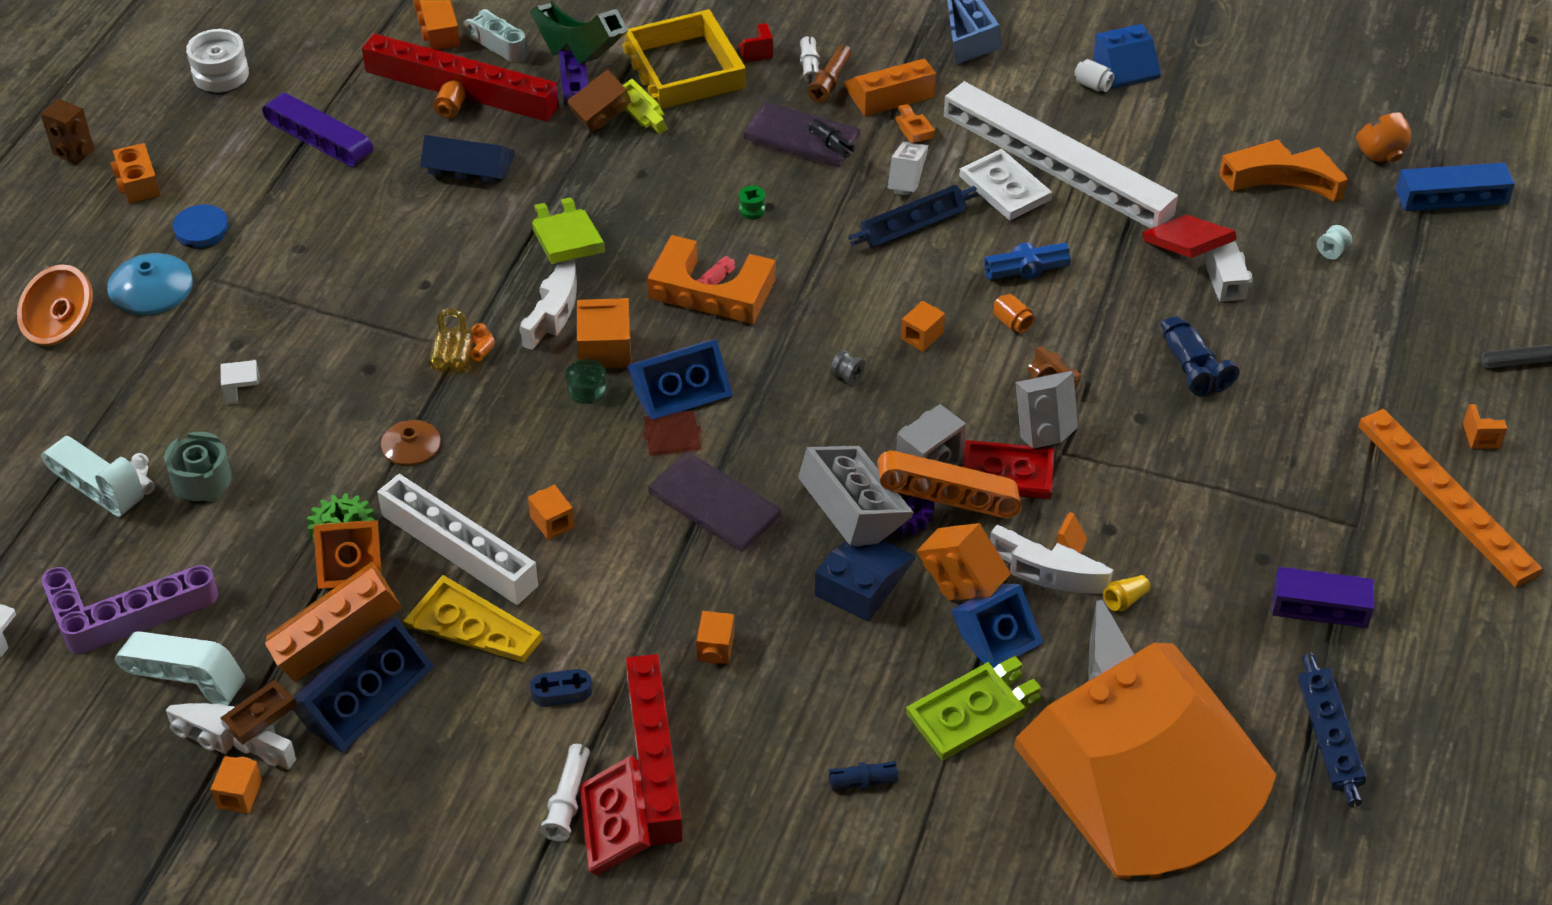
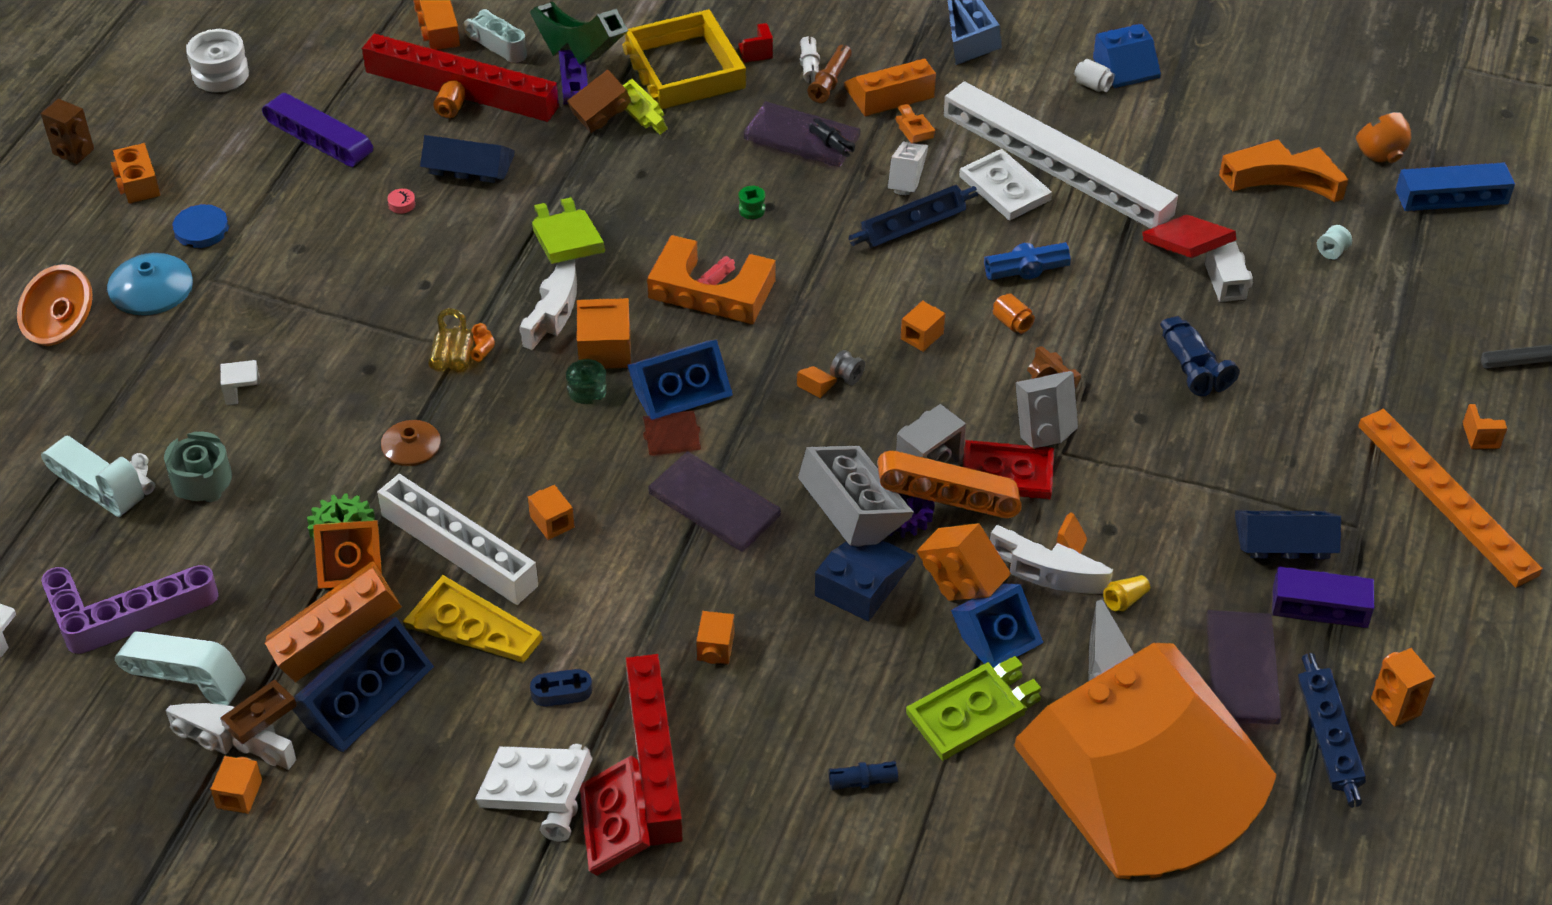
none -> coral tile [387,189,416,214]
none -> white plate [475,747,592,812]
none -> orange slope [797,366,837,398]
none -> clear purple tile [1206,610,1281,725]
none -> dark blue slope [1235,510,1341,559]
none -> orange brick [1371,648,1435,727]

